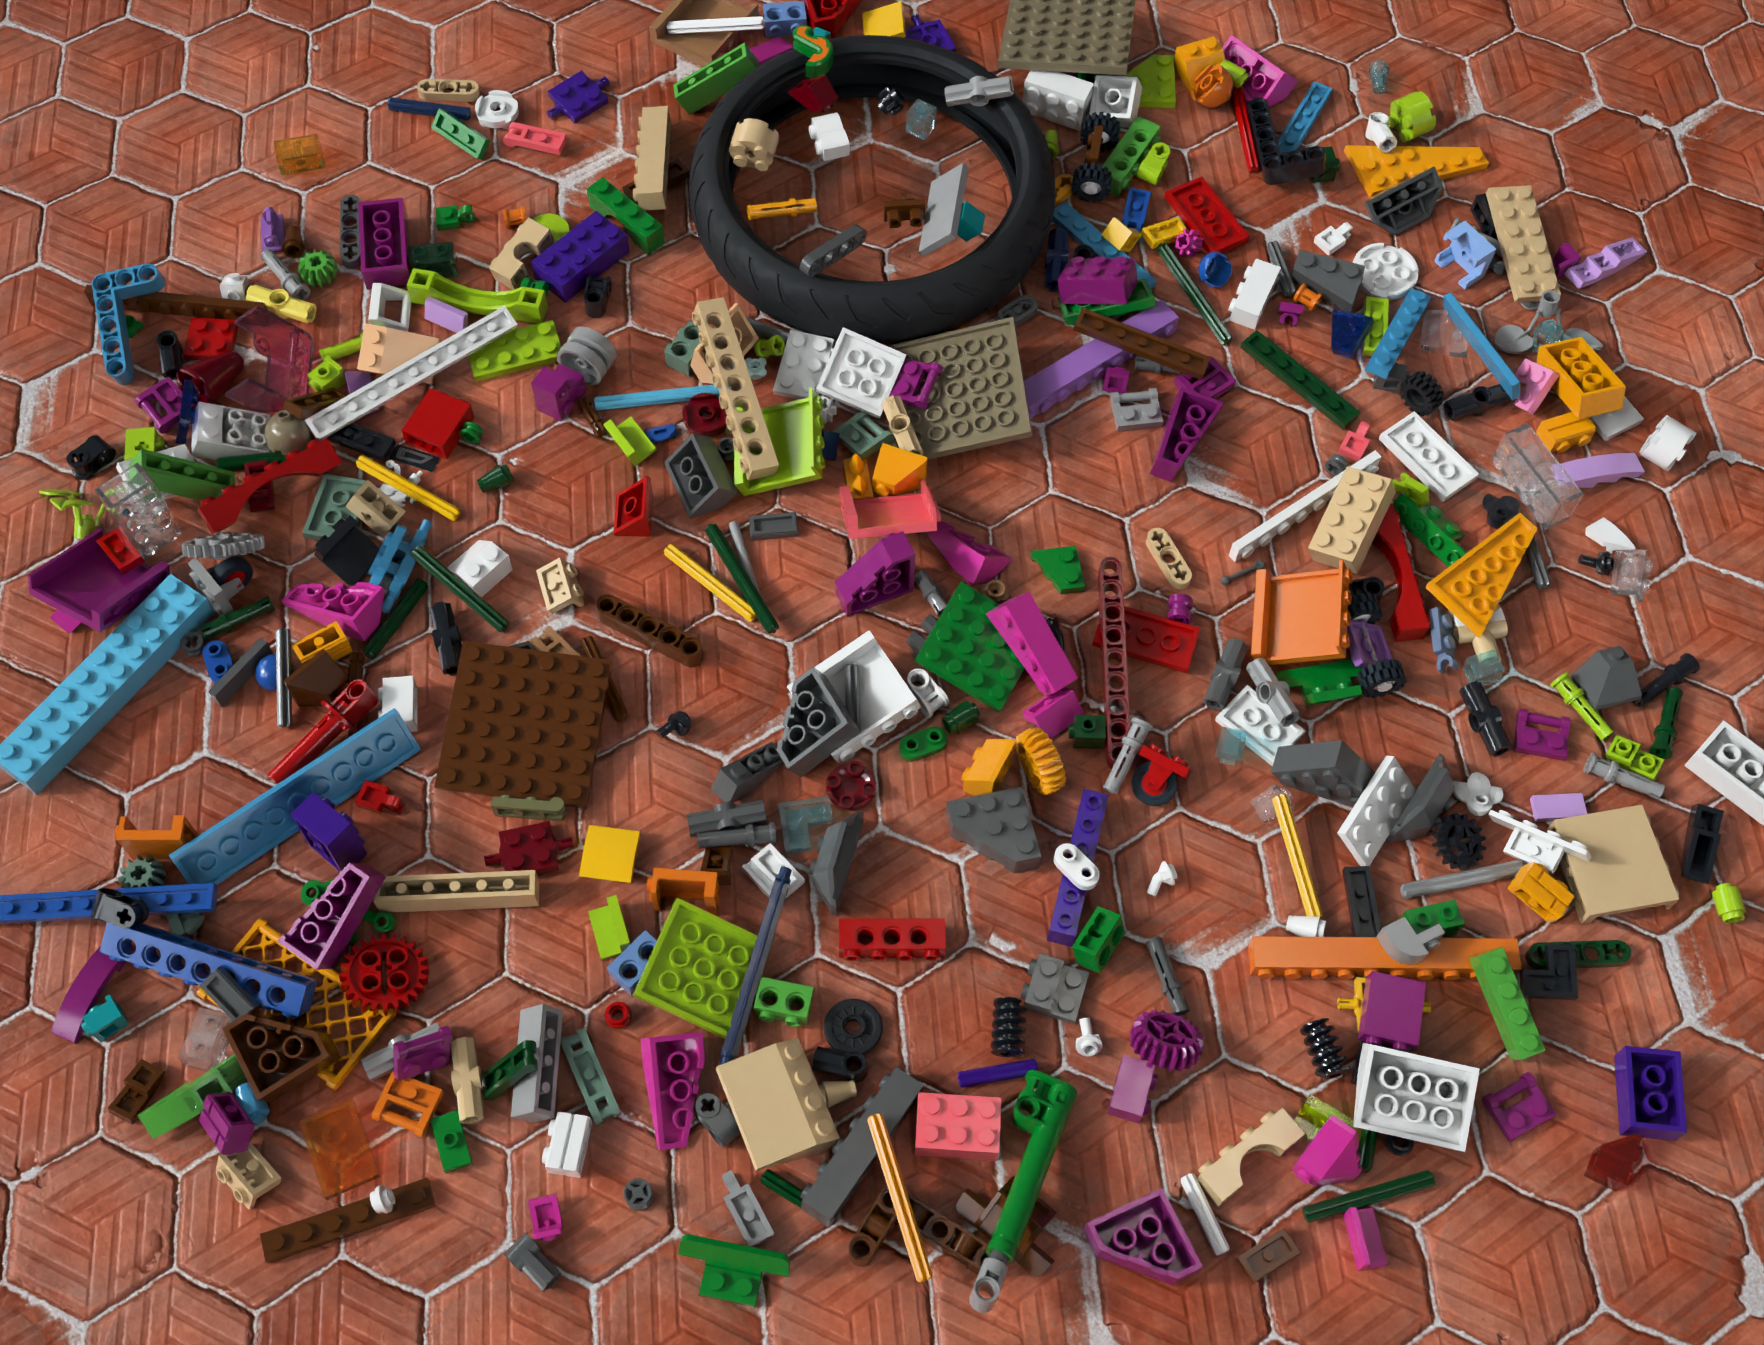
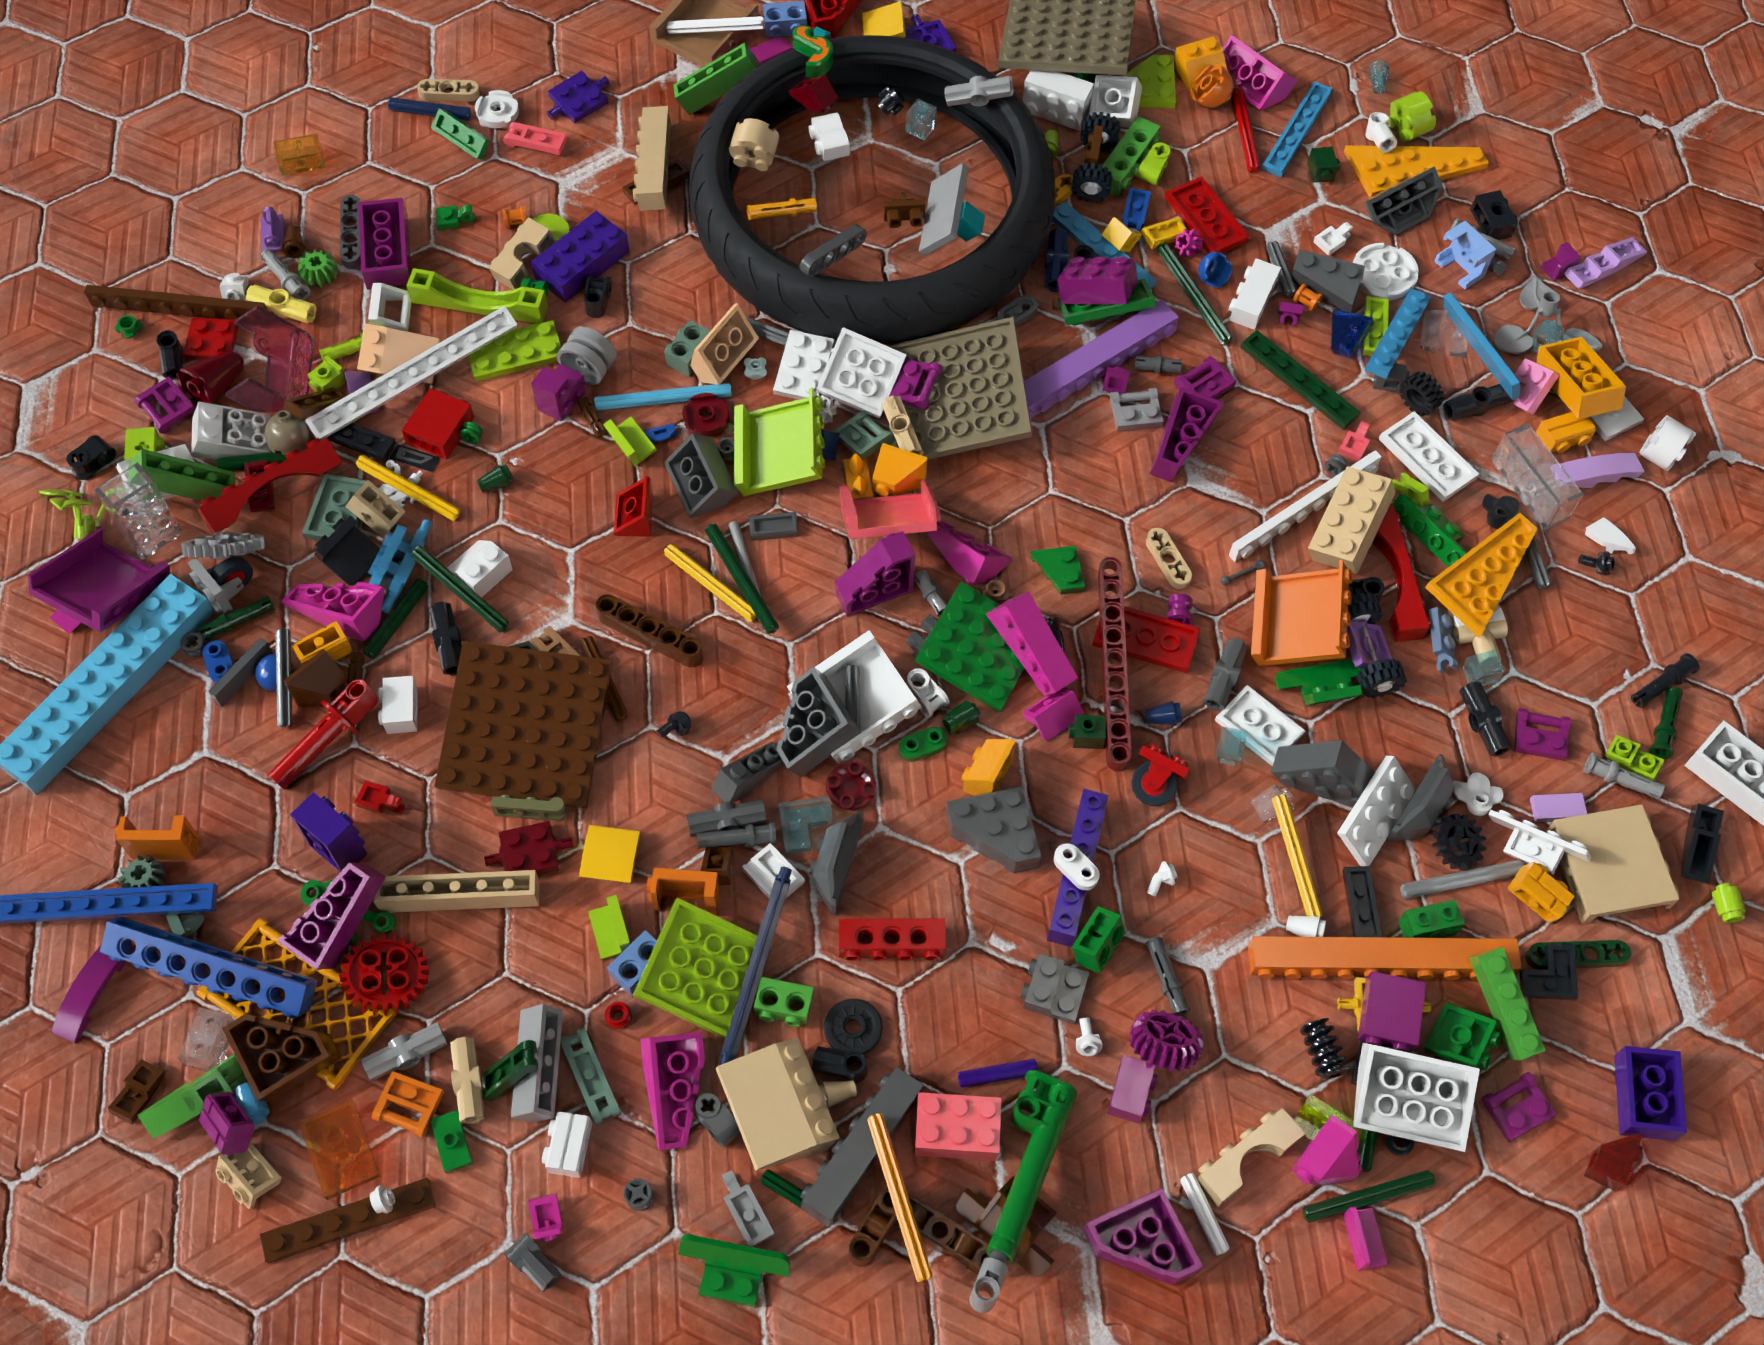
teal brick [81,994,130,1042] -> none
black piece [91,888,149,929] -> none
dark azure beam [92,264,166,385] -> none
red plate [96,528,145,575] -> none
dark azure plate [169,708,421,885] -> none
clear blue wing [176,379,198,444] -> none
dark grey tile [200,966,259,1021] -> none
magenta plate [393,1026,452,1081] -> none
clear green brick [408,242,458,278] -> none
lavender tile [425,296,468,333] -> none
tan bracket [536,557,584,614] -> none
green arch [587,177,665,255] -> none
tan brick [692,297,779,480] -> none
lime bush [754,335,785,359] -> none
black piece [991,997,1027,1057] -> none
light orange gear [1015,727,1066,796] -> none
reddish brown plate [1073,307,1211,380] -> none
light grey pin [1103,717,1153,795] -> none
lime cone [1220,59,1250,89] -> none
reddish brown plate [1236,1228,1300,1284] -> none
light grey piece [1246,658,1301,727] -> none
black beam [1248,97,1326,185] -> none
light grey brick [1376,917,1445,965] -> none
tan plate [1486,185,1561,303] -> none
lime pin [1550,672,1614,741] -> none
dark grey slope [1571,646,1642,710] -> none
clear bracket [1610,550,1653,602] -> none
none -> dark blue cone [1145,701,1182,725]
none -> green plate [1424,1002,1501,1073]

